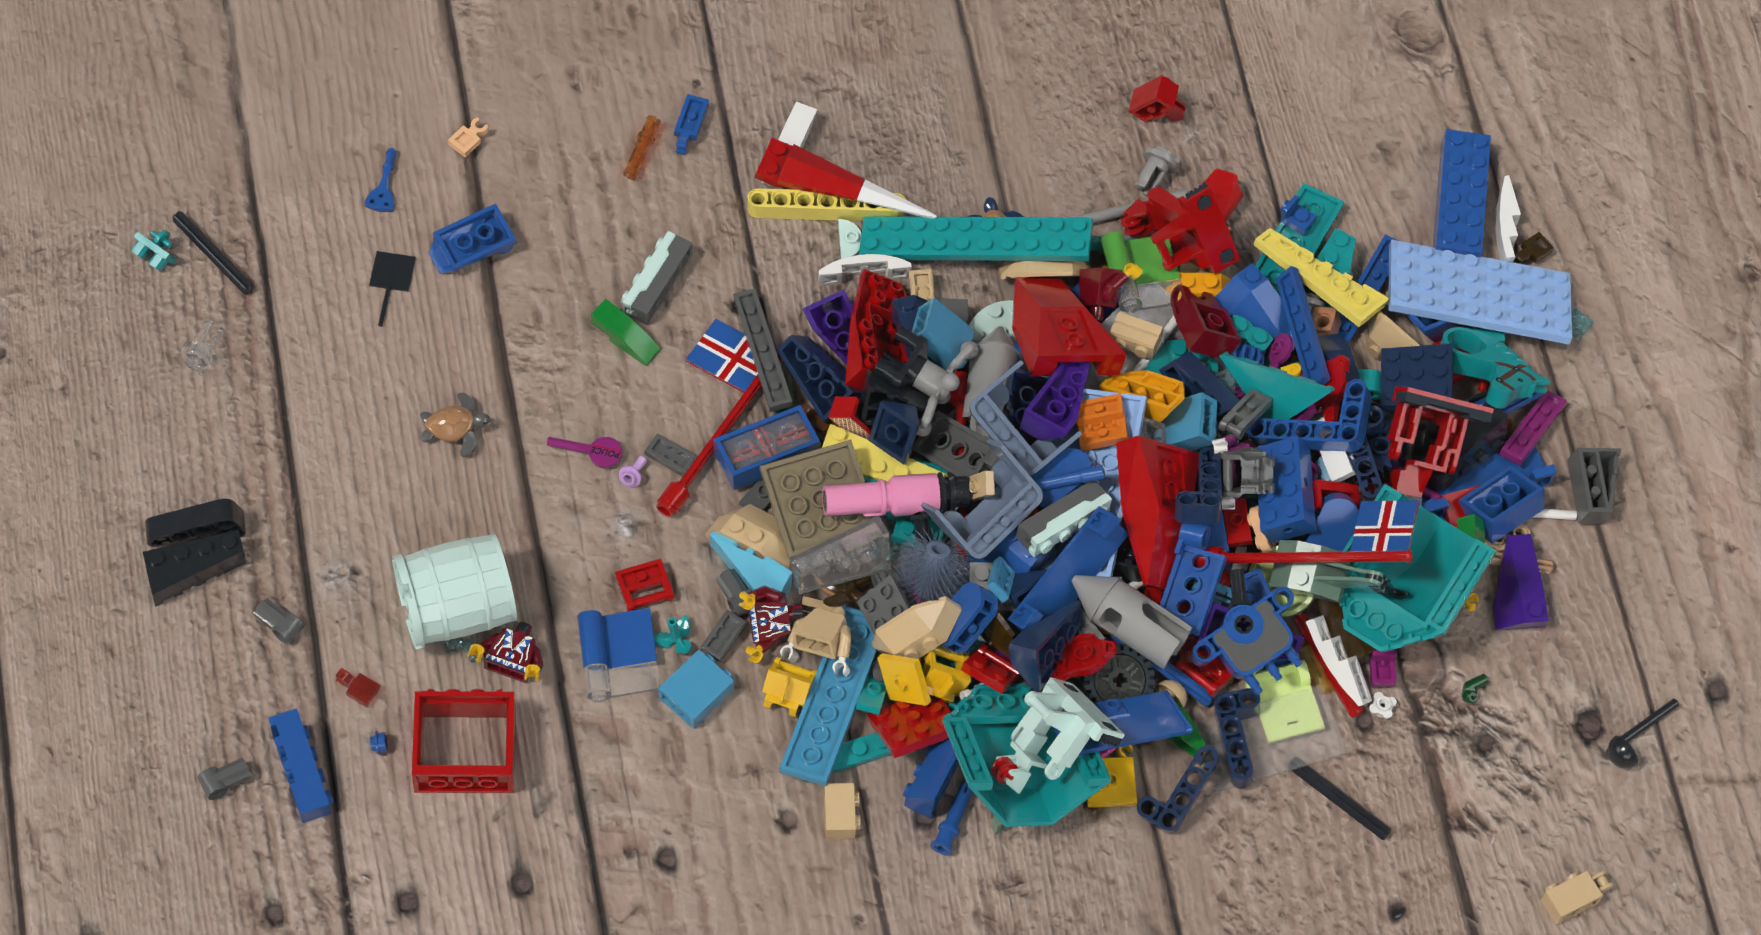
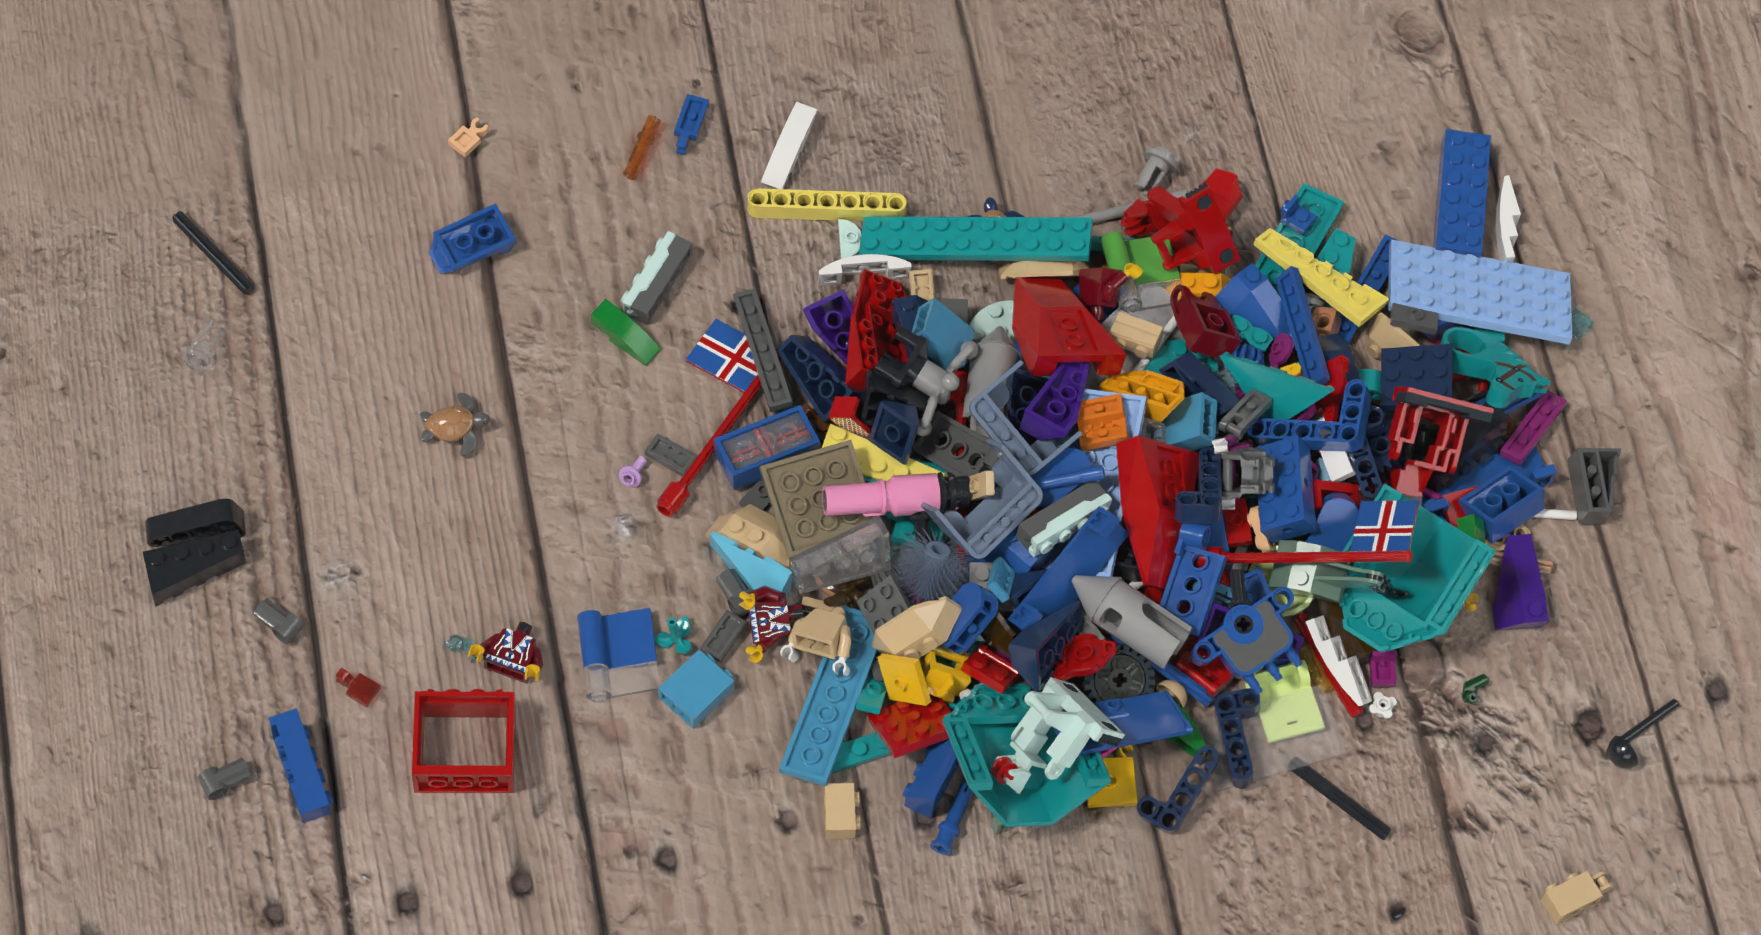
teal hips [131,230,177,272] -> none
blue piece [364,148,397,212] -> none
black piece [369,251,416,327] -> none
blue plate [370,731,388,755] -> none
light aqua piece [392,533,517,650] -> none
magenta piece [547,437,622,468] -> none
red plate [615,558,674,612] -> none
red plate [755,138,937,218] -> none
yellow piece [762,657,817,718] -> none
red brick [1128,75,1186,123] -> none
dark brown plate [1513,232,1554,264] -> none
none -> dark grey plate [1390,303,1438,335]

